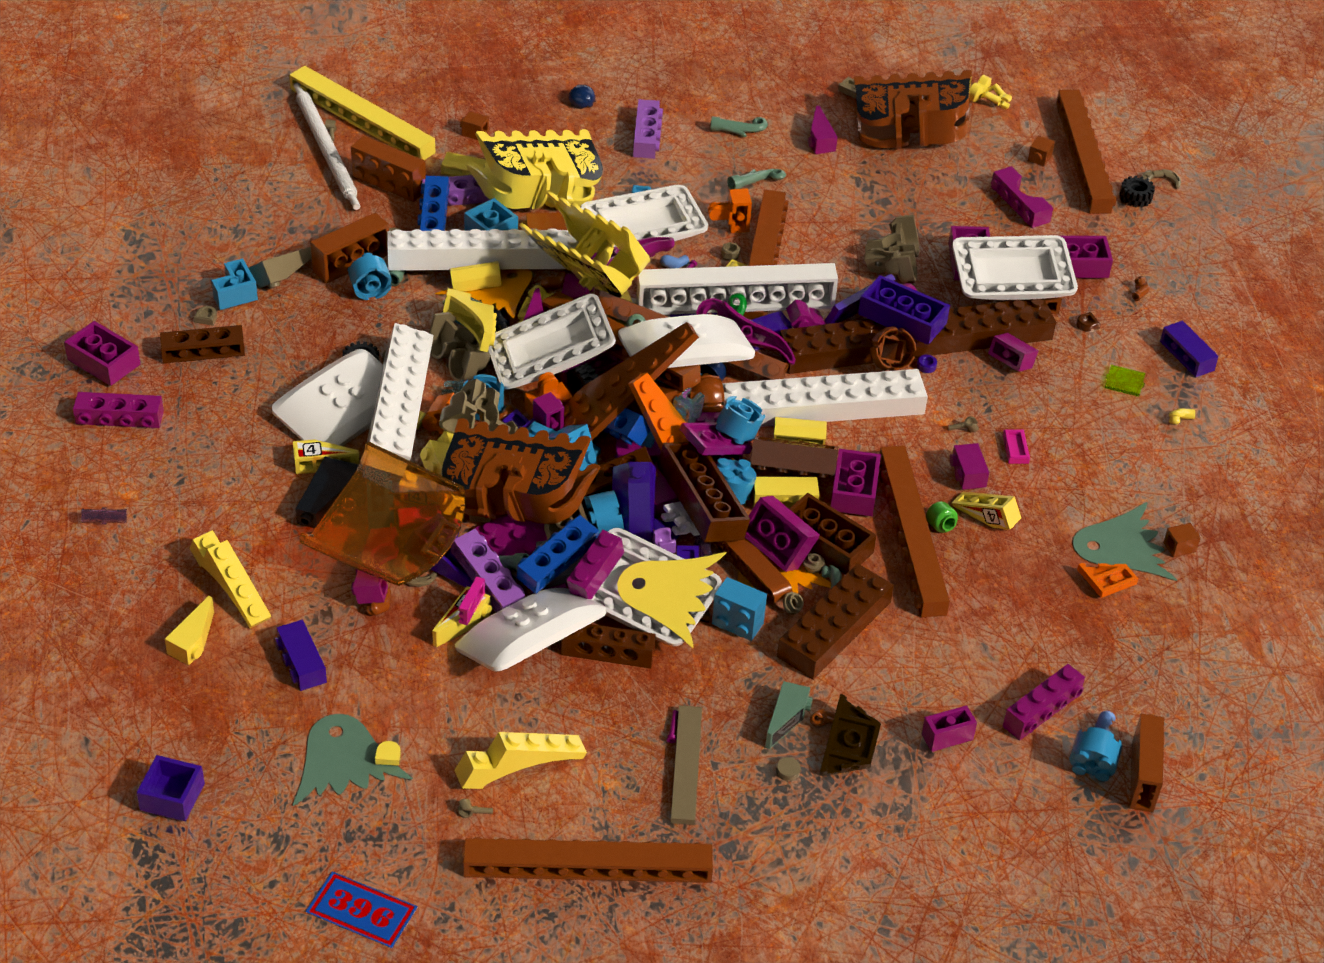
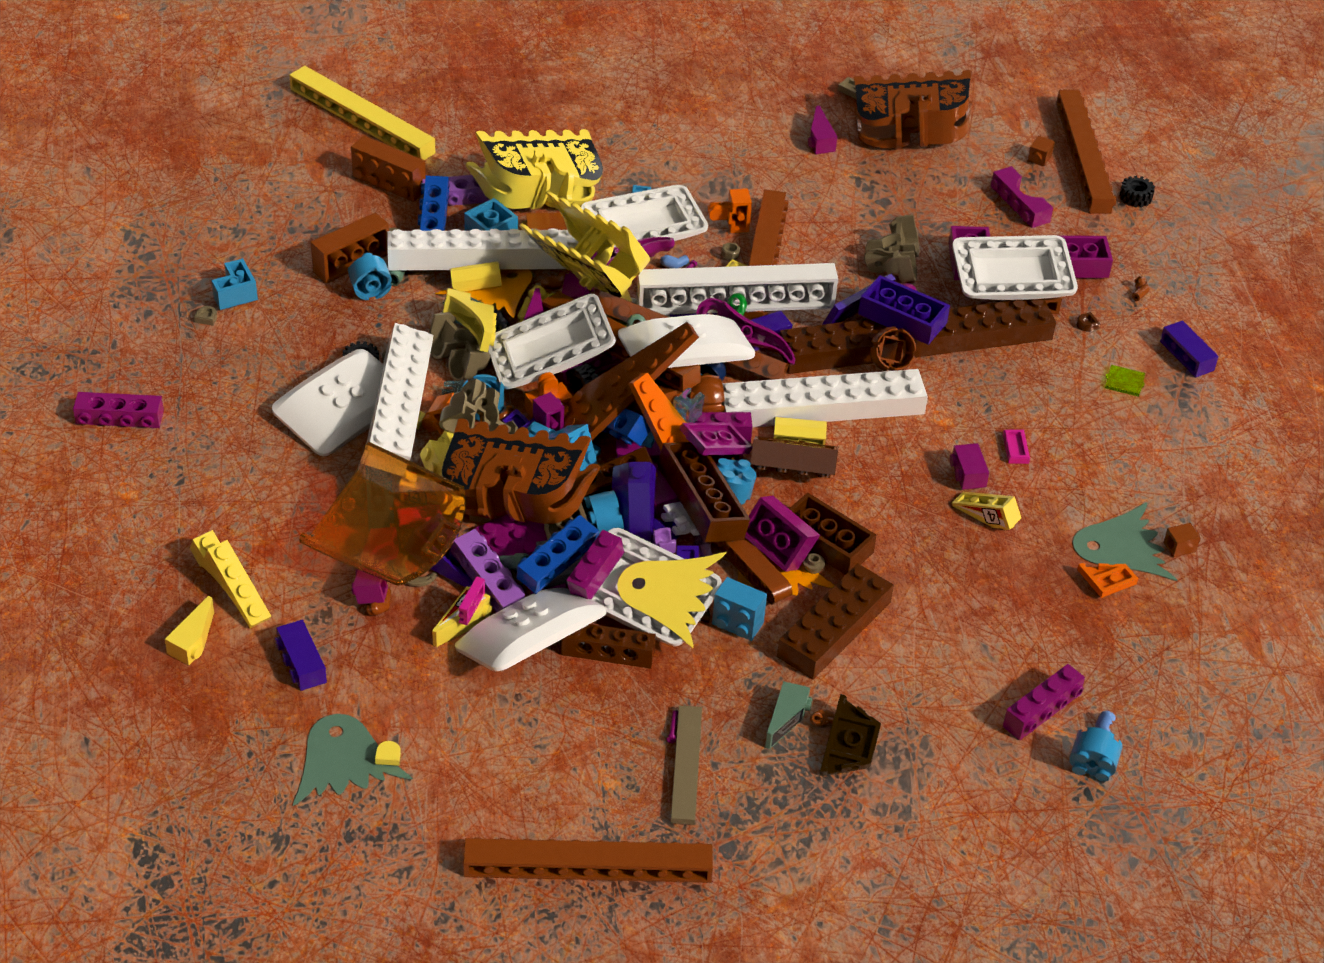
magenta brick [64,321,141,386] -> none
pin [81,507,127,524] -> none
dark purple piece [137,755,205,822] -> none
reddish brown brick [160,325,245,364] -> none
dark tan wedge [249,247,312,289] -> none
light yellow slope [293,439,360,474] -> none
white hose [294,82,360,210] -> none
black slope [296,456,366,529] -> none
sticker [305,871,418,948] -> none
dark tan hand [325,119,337,141] -> none
light yellow piece [441,152,487,176] -> none
light yellow arch [454,732,587,789] -> none
dark tan hand [458,799,493,818] -> none
dark orange brick [460,111,489,140] -> none
dark blue hair [568,84,596,108] -> none
medium lavender brick [633,99,663,159] -> none
sand green plant [710,116,768,137] -> none
dark azure brick [716,396,765,444] -> none
sand green plant [727,169,786,189] -> none
light yellow brick [752,477,819,508] -> none
dark tan tile [776,757,801,781] -> none
dark tan plate [783,592,804,614] -> none
magenta brick [786,300,825,328] -> none
sand green arm [821,565,842,588] -> none
magenta brick [831,448,881,516] -> none
dark orange brick [879,445,950,618] -> none
dark purple tile [917,355,937,373] -> none
magenta brick [921,705,977,752] -> none
bright green head [926,501,958,533] -> none
dark tan hand [948,416,979,432] -> none
light yellow piece [969,75,1012,109] -> none
magenta brick [988,333,1038,372] -> none
dark orange brick [1130,713,1164,813] -> none
dark tan piece [1142,169,1181,189] -> none
light yellow arm [1168,408,1195,424] -> none

